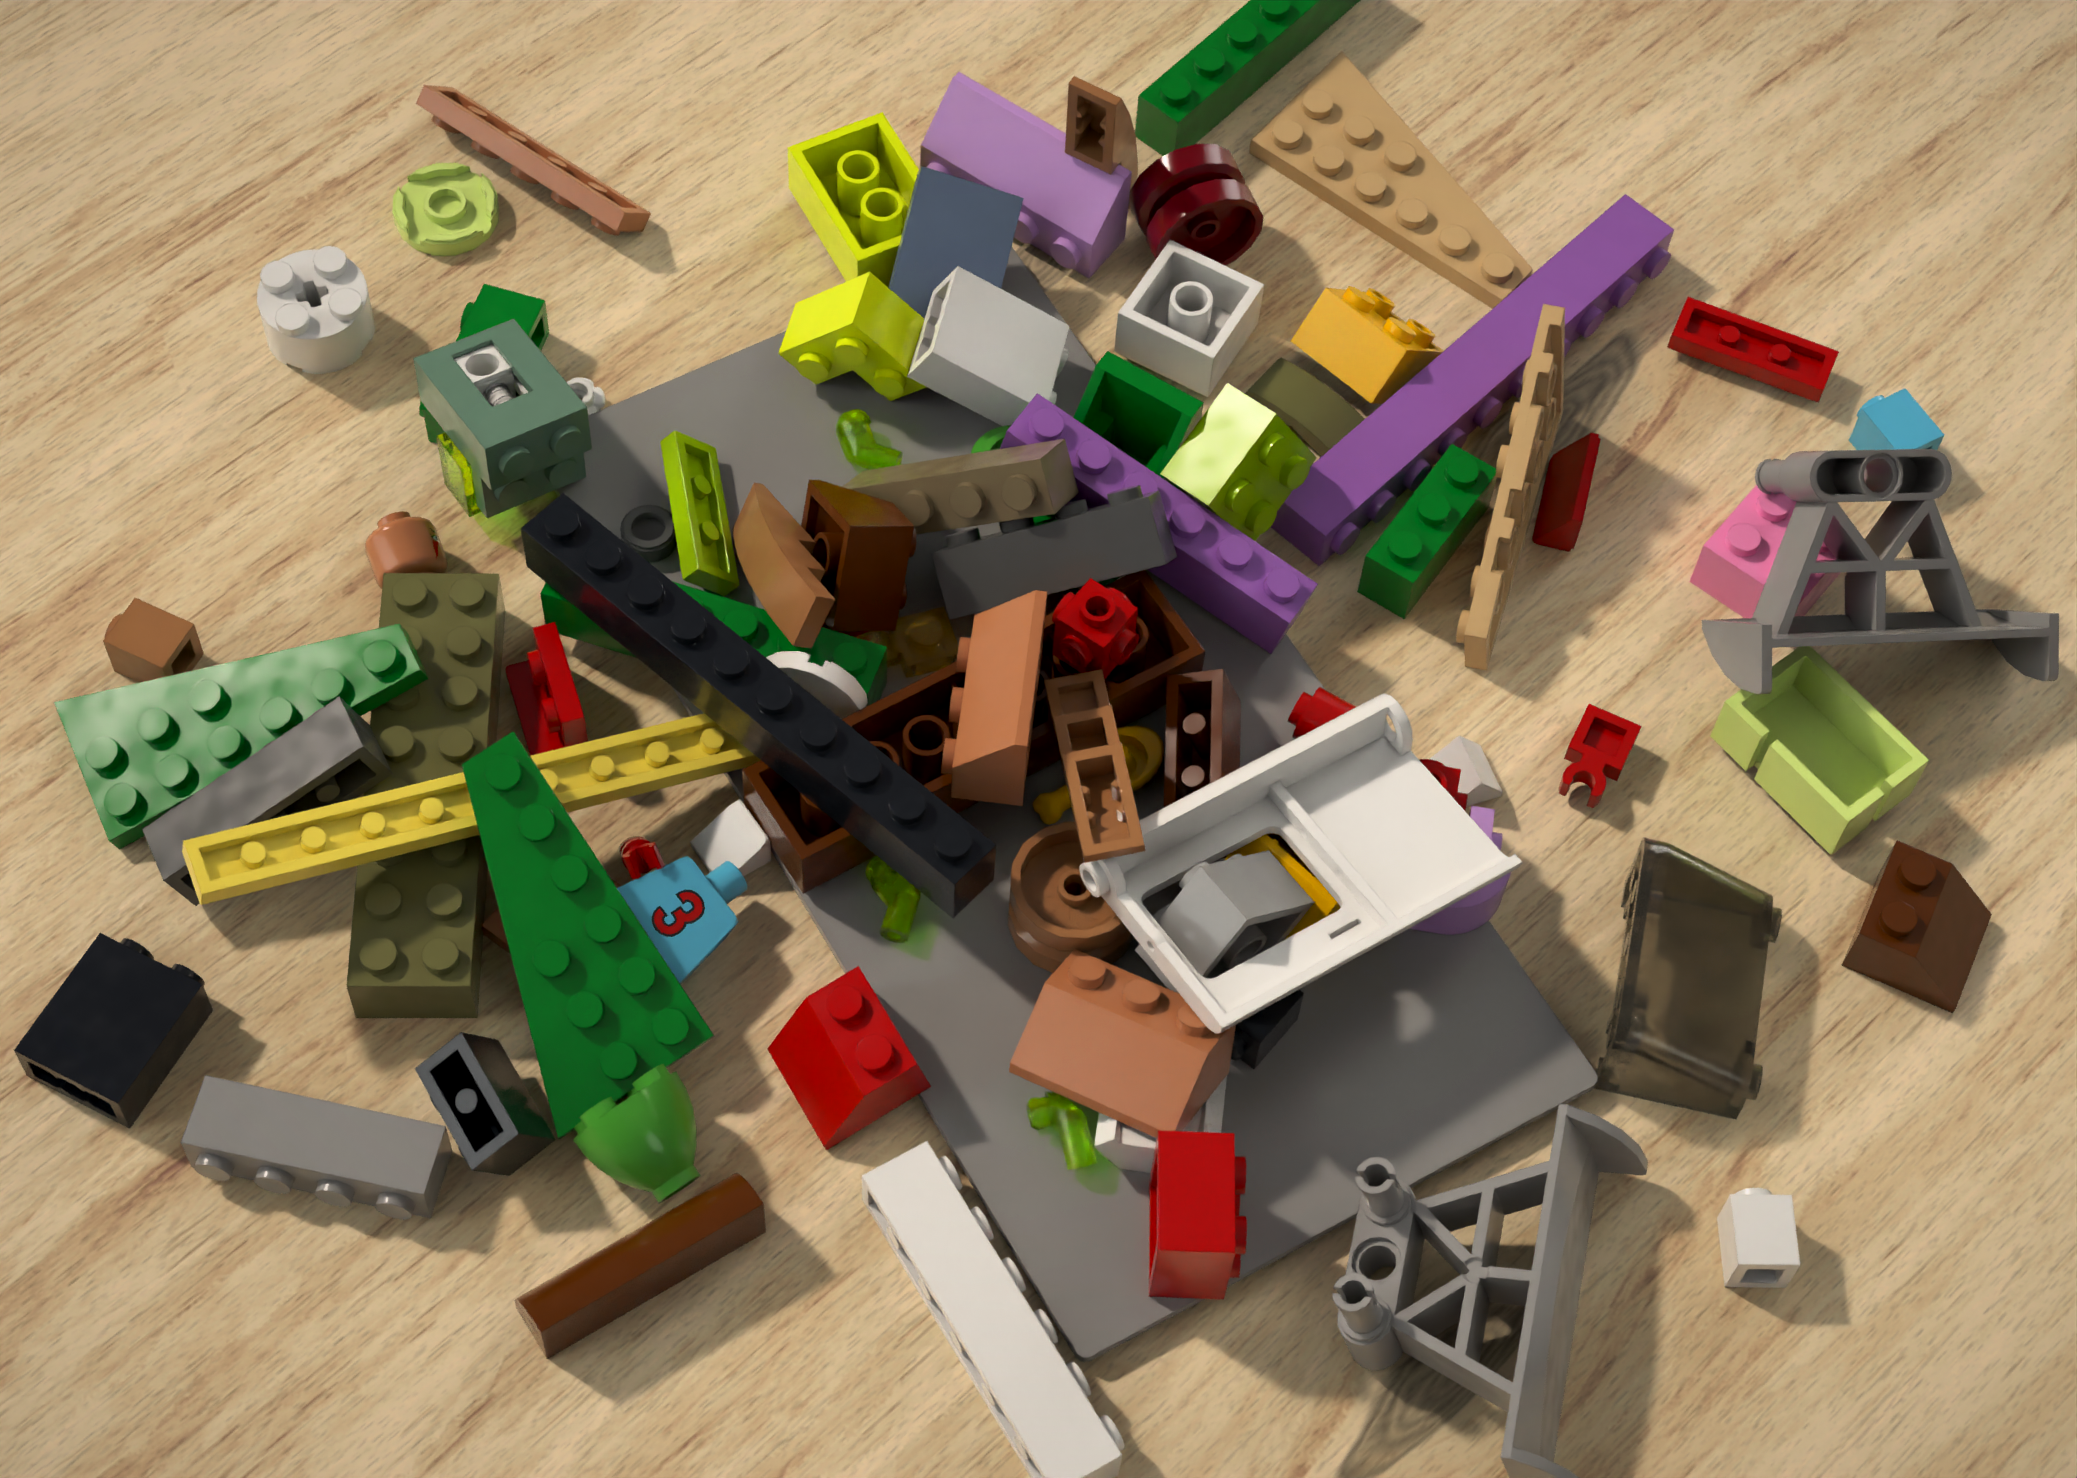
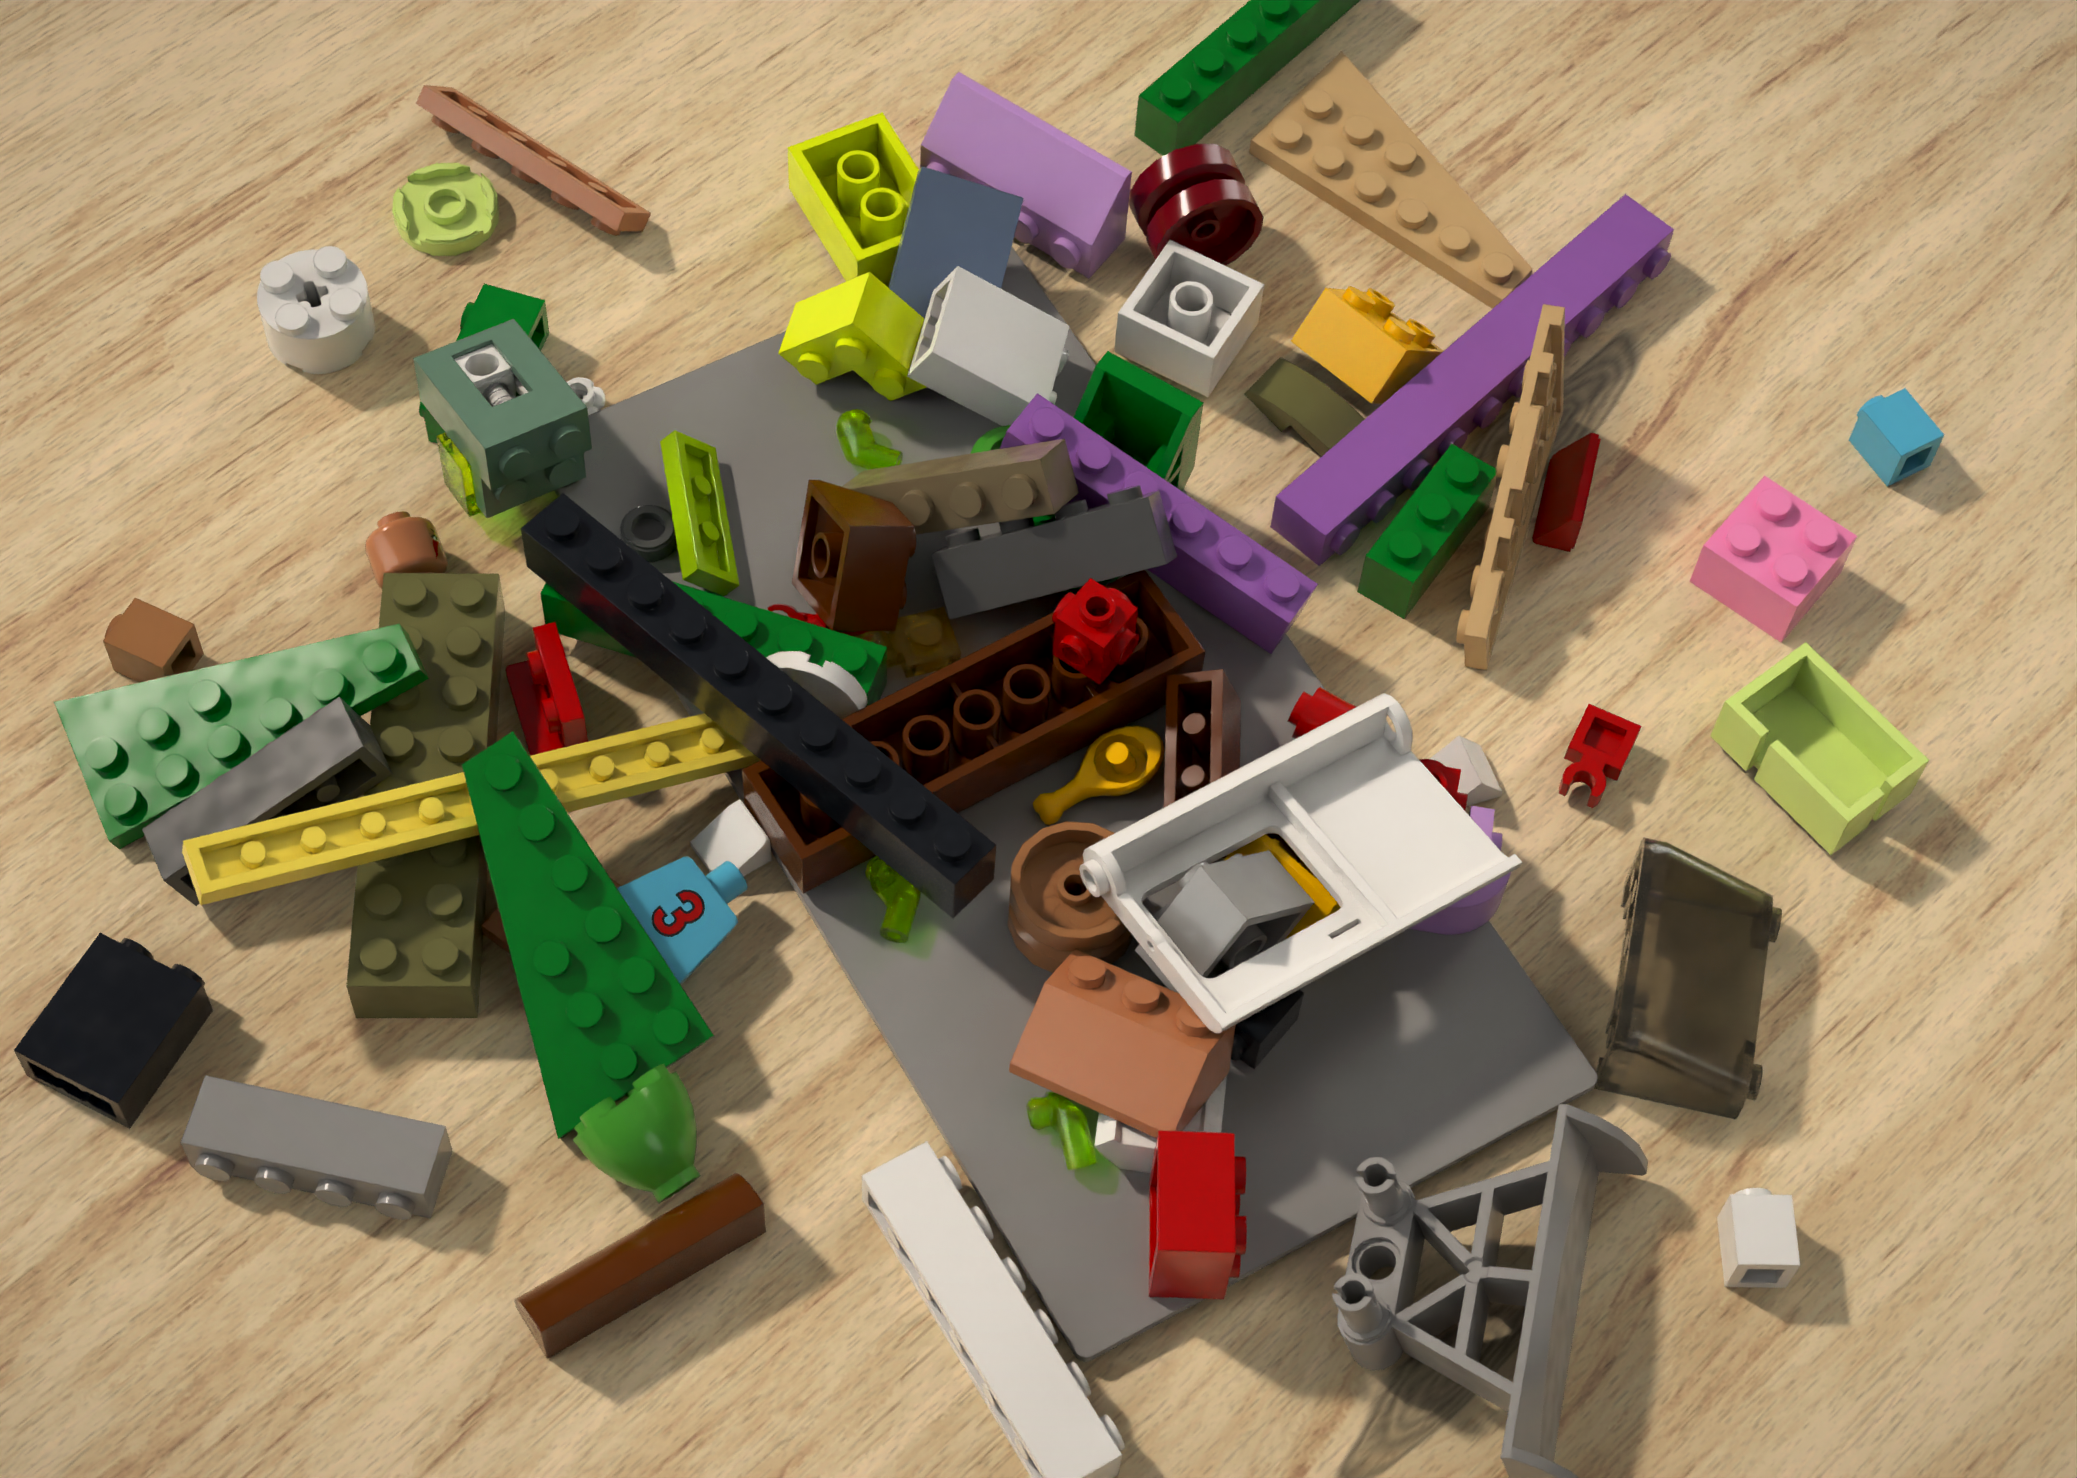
black brick [415,1032,556,1176] -> none
red piece [619,836,665,879] -> none
medium nougat slope [732,482,835,648] -> none
red slope [767,966,931,1150] -> none
nougat slope [941,590,1047,806] -> none
medium nougat slope [1044,669,1145,863] -> none
medium nougat slope [1065,76,1138,209] -> none
lime brick [1160,383,1317,541] -> none
red plate [1667,297,1839,403] -> none
light grey piece [1702,449,2059,694] -> none
reddish brown slope [1842,840,1992,1013] -> none

